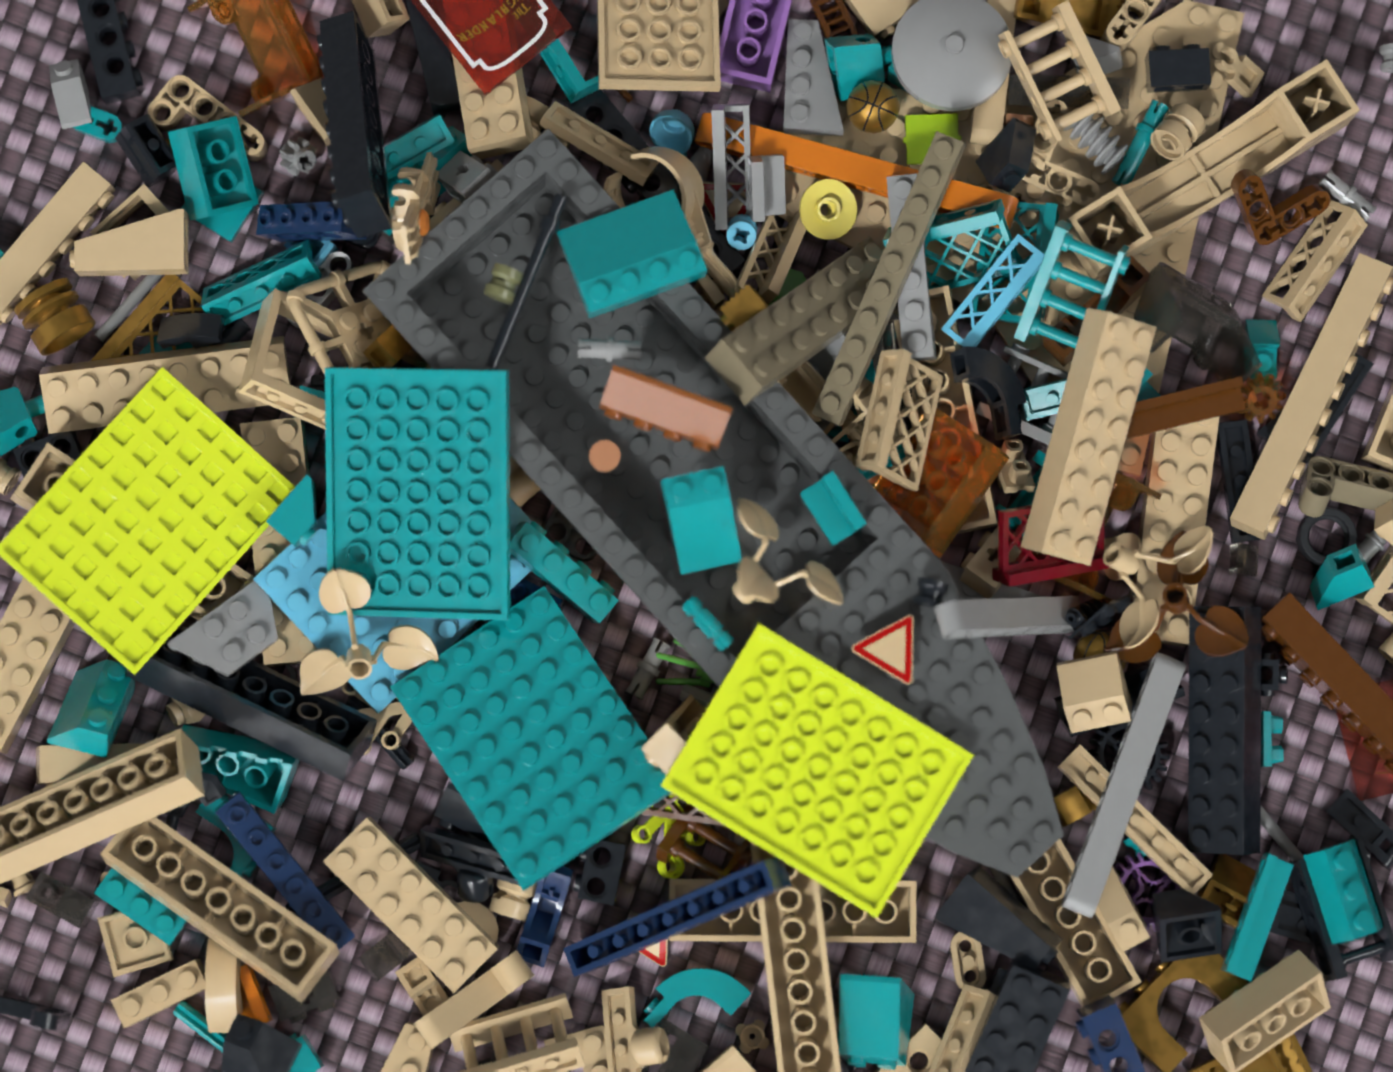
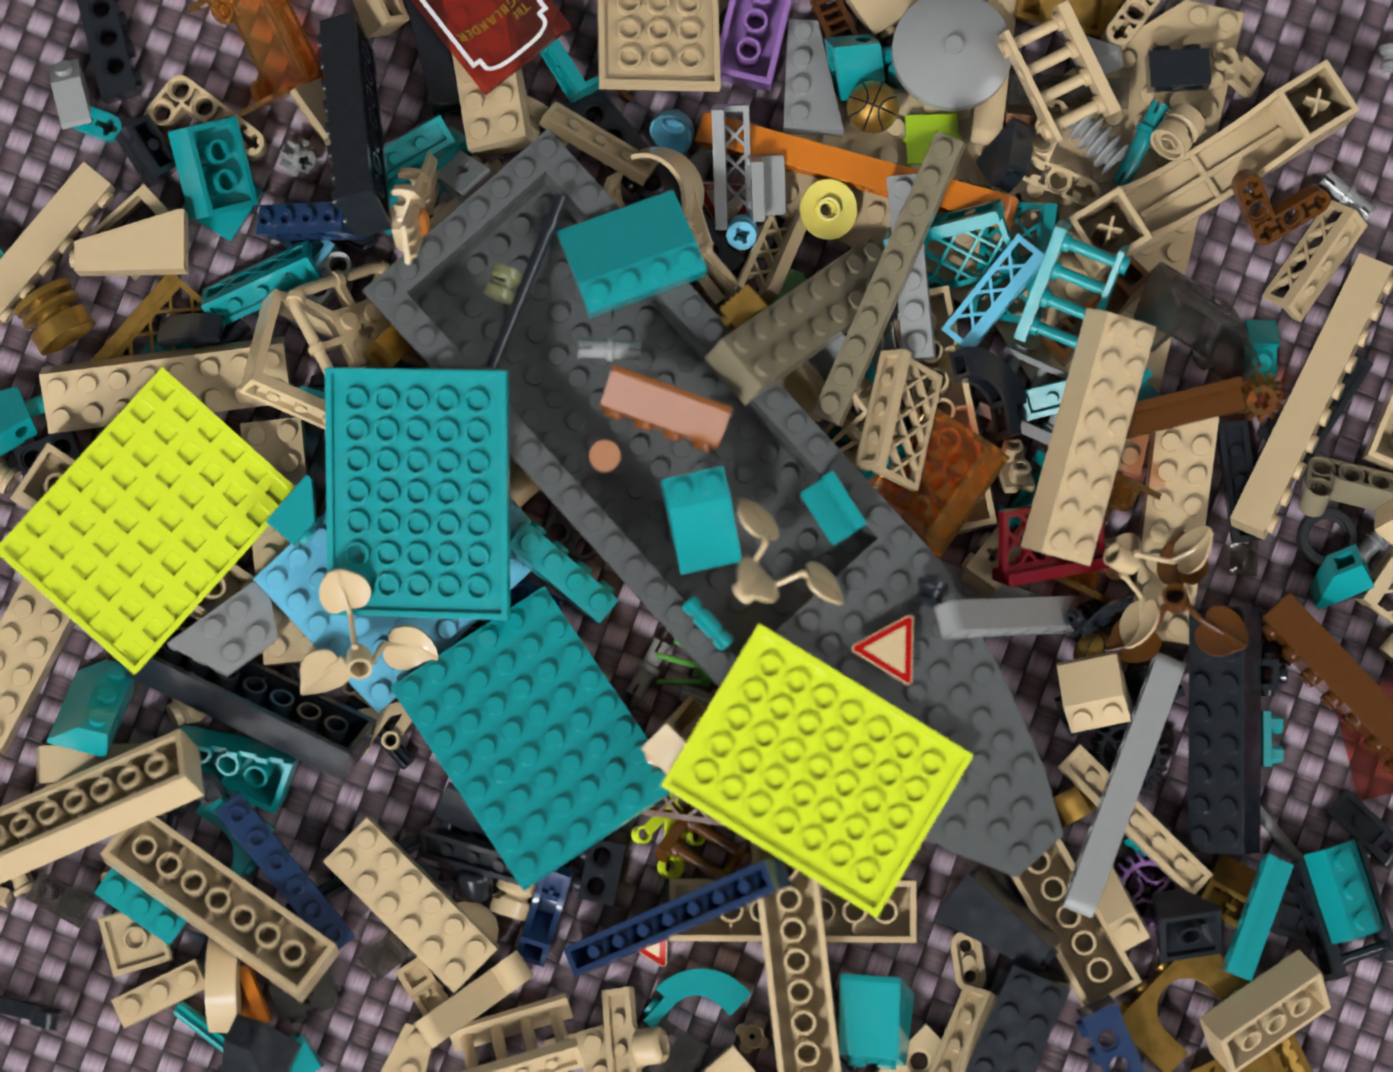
light grey bar [94,275,163,342] -> none

